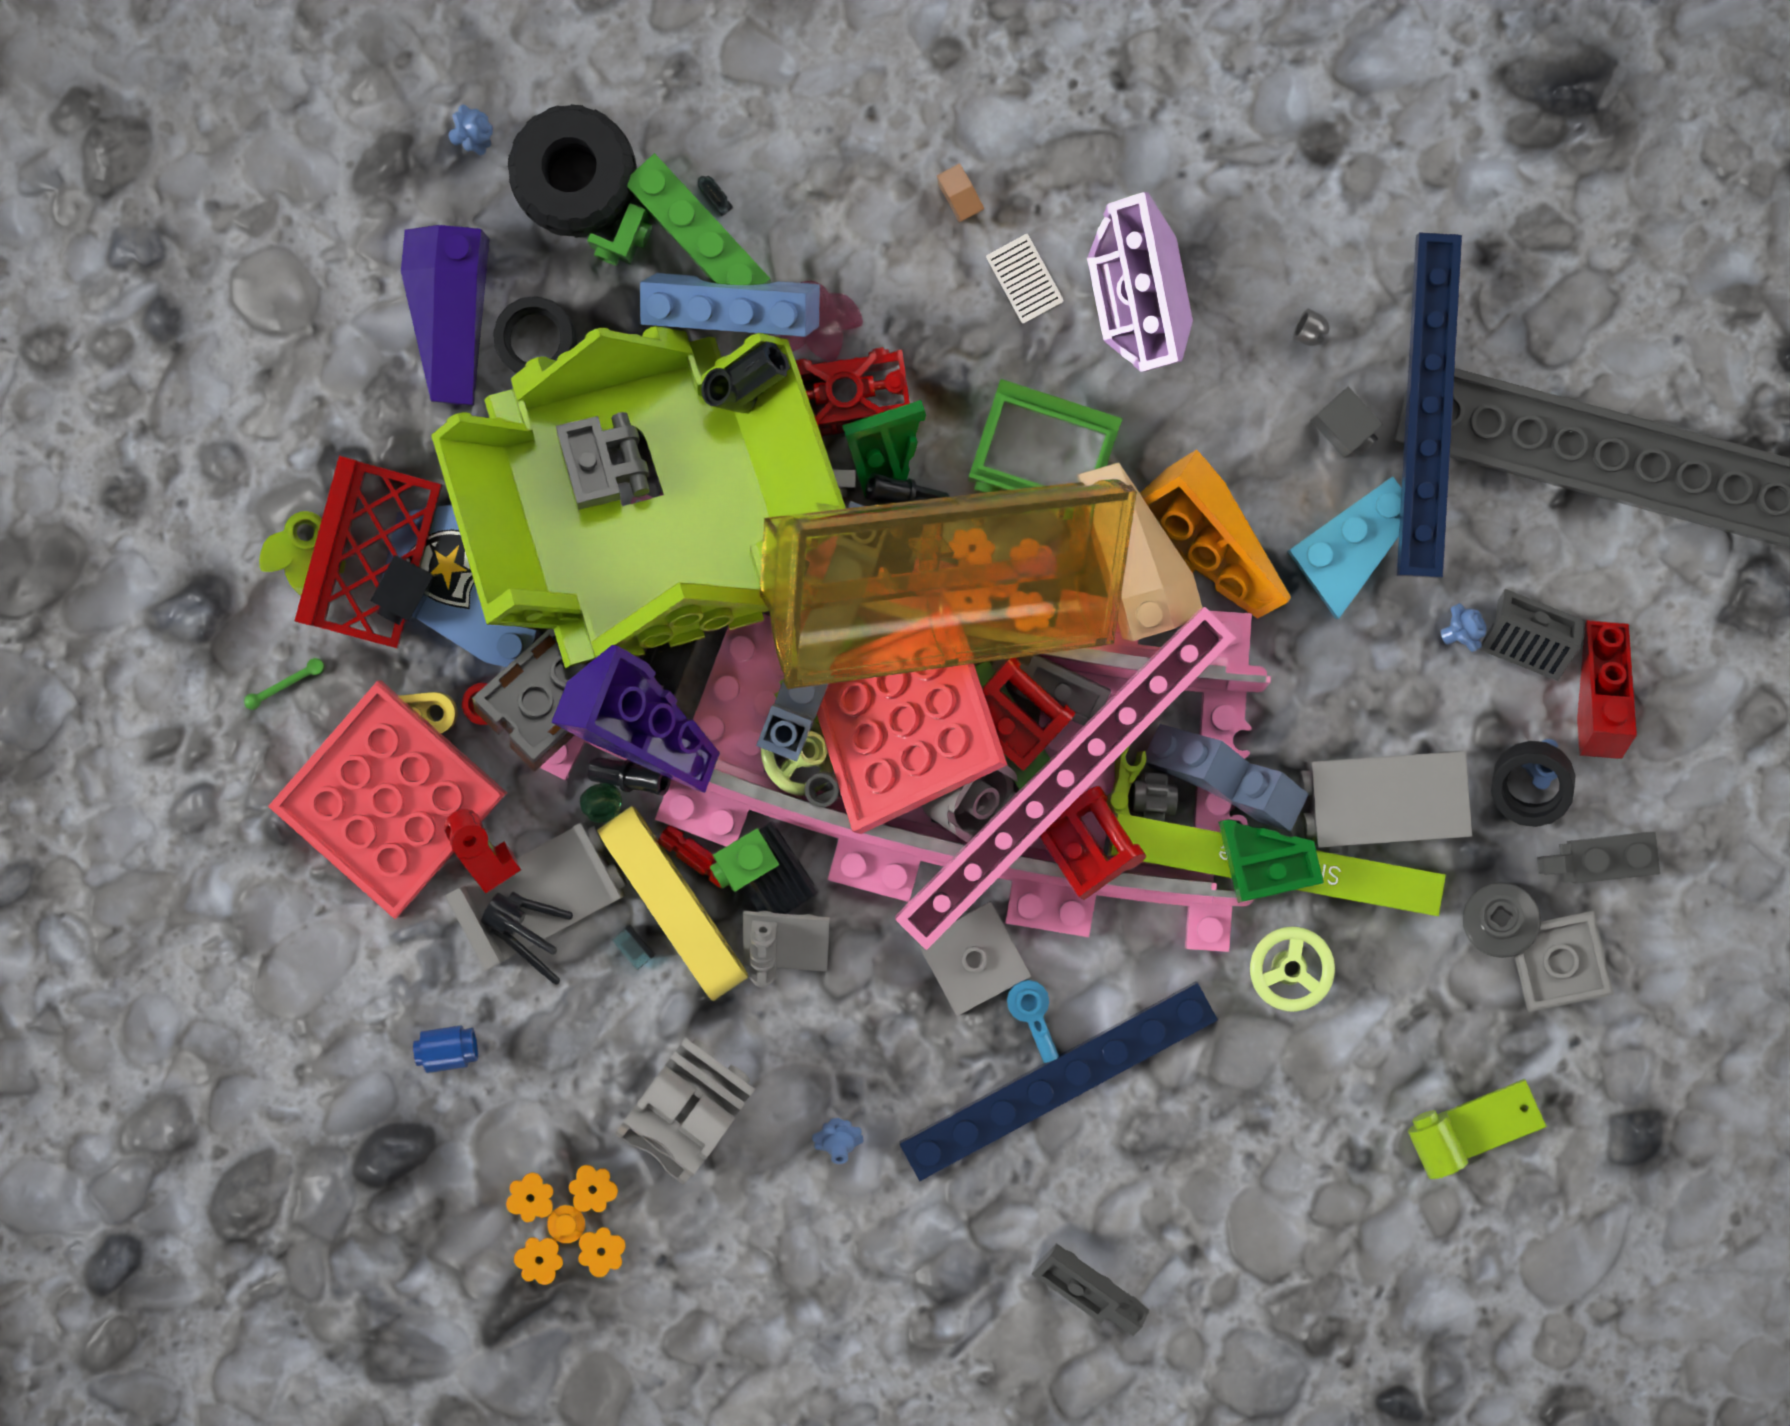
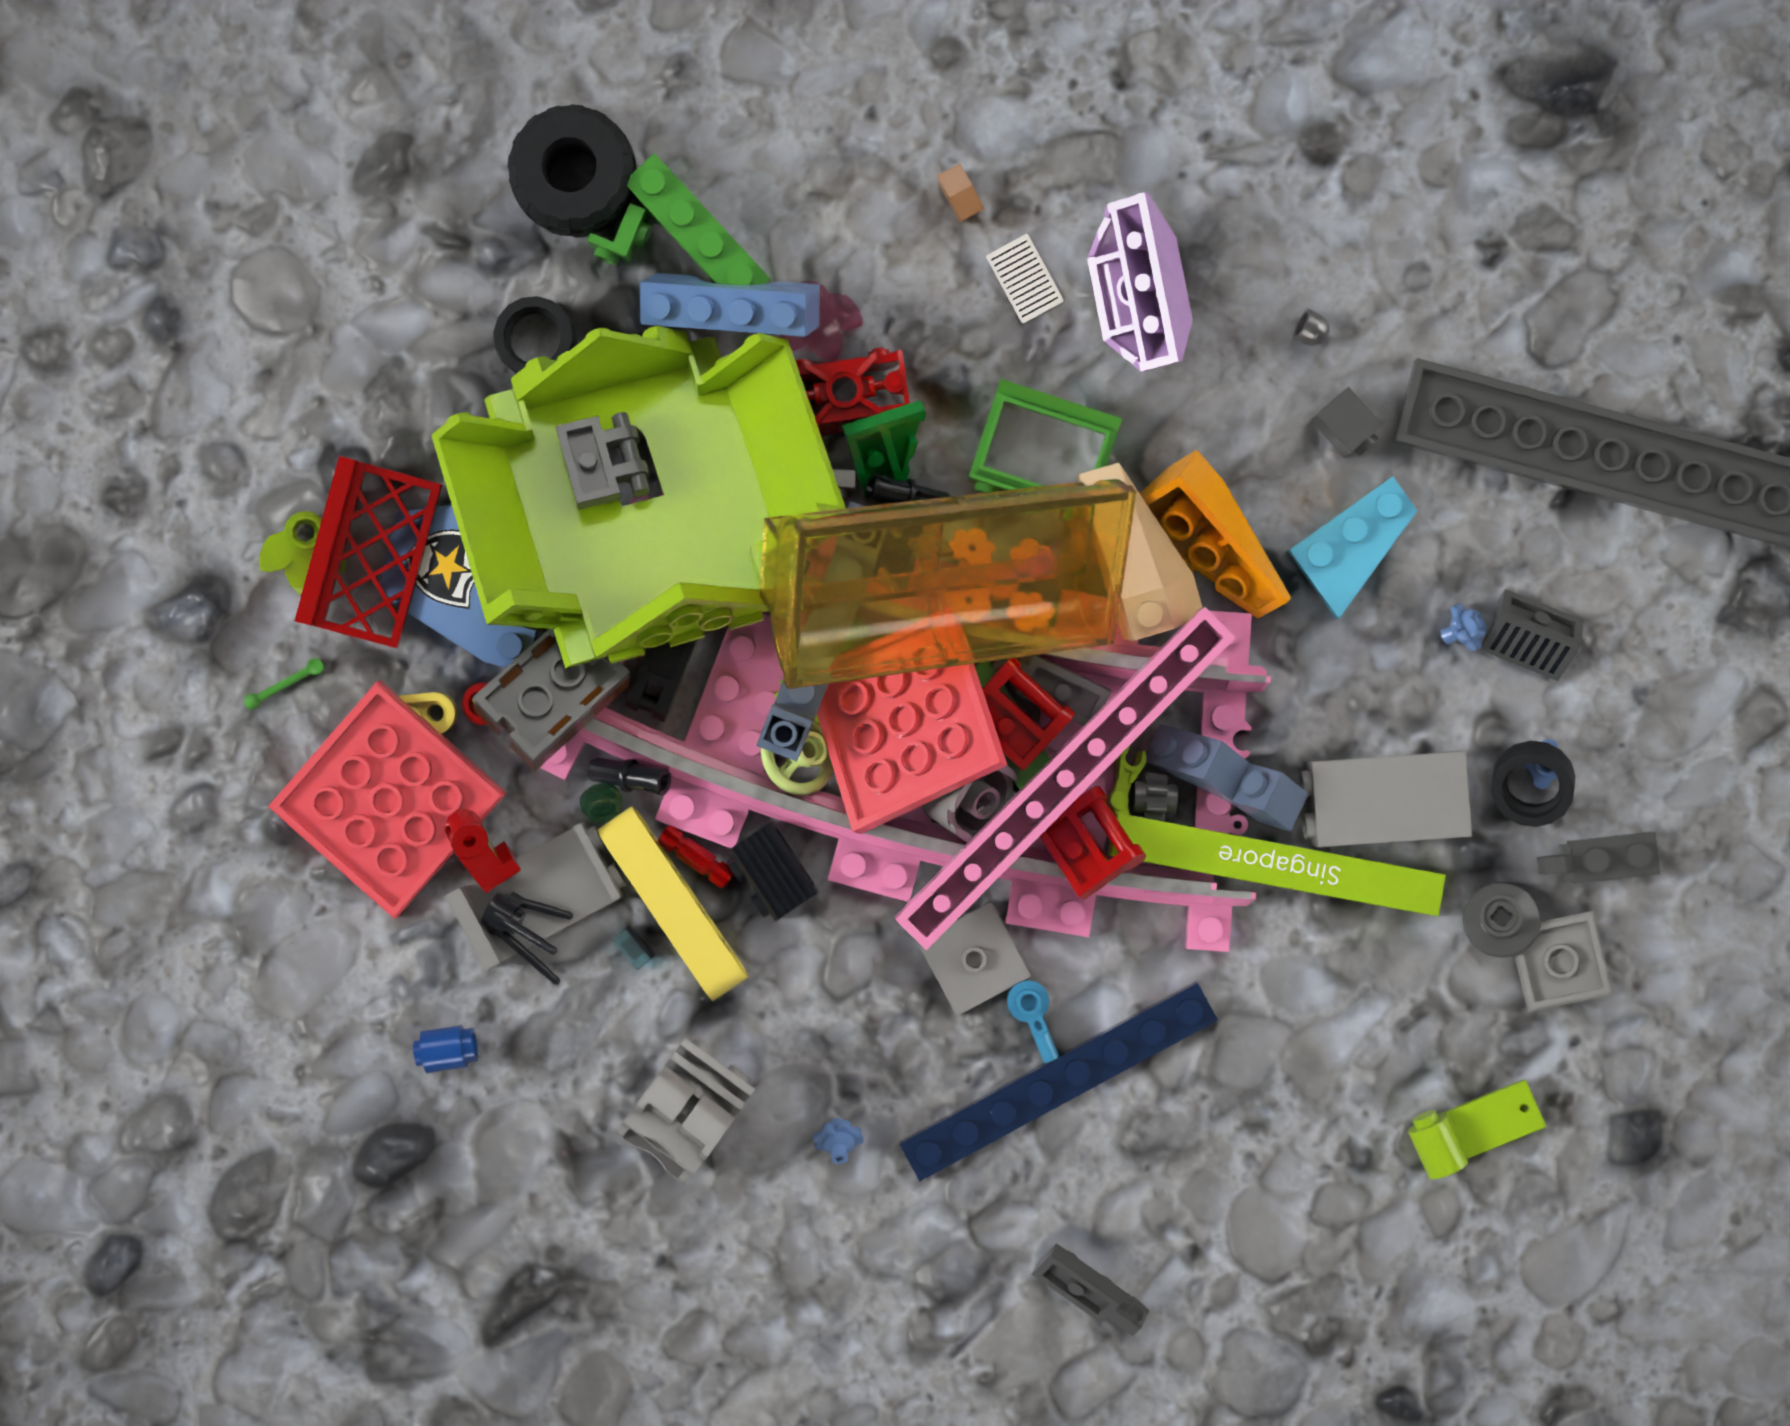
black brick [370,555,438,625] -> none
dark purple wedge [401,225,490,406] -> none
medium blue plant [449,104,493,155] -> none
light orange plant [506,1165,626,1285] -> none
dark purple wedge [551,645,720,793] -> none
piece [697,176,734,216] -> none
black piece [701,341,790,413] -> none
bright green bracket [710,828,779,892] -> none
light grey hinge [743,911,830,988] -> none
dark grey hinge [805,771,841,807] -> none
green wing [1218,819,1324,903] -> none
yellowish green piece [1250,926,1335,1012] -> none
dark blue plate [1397,232,1462,578] -> none
red slope [1577,620,1637,759] -> none

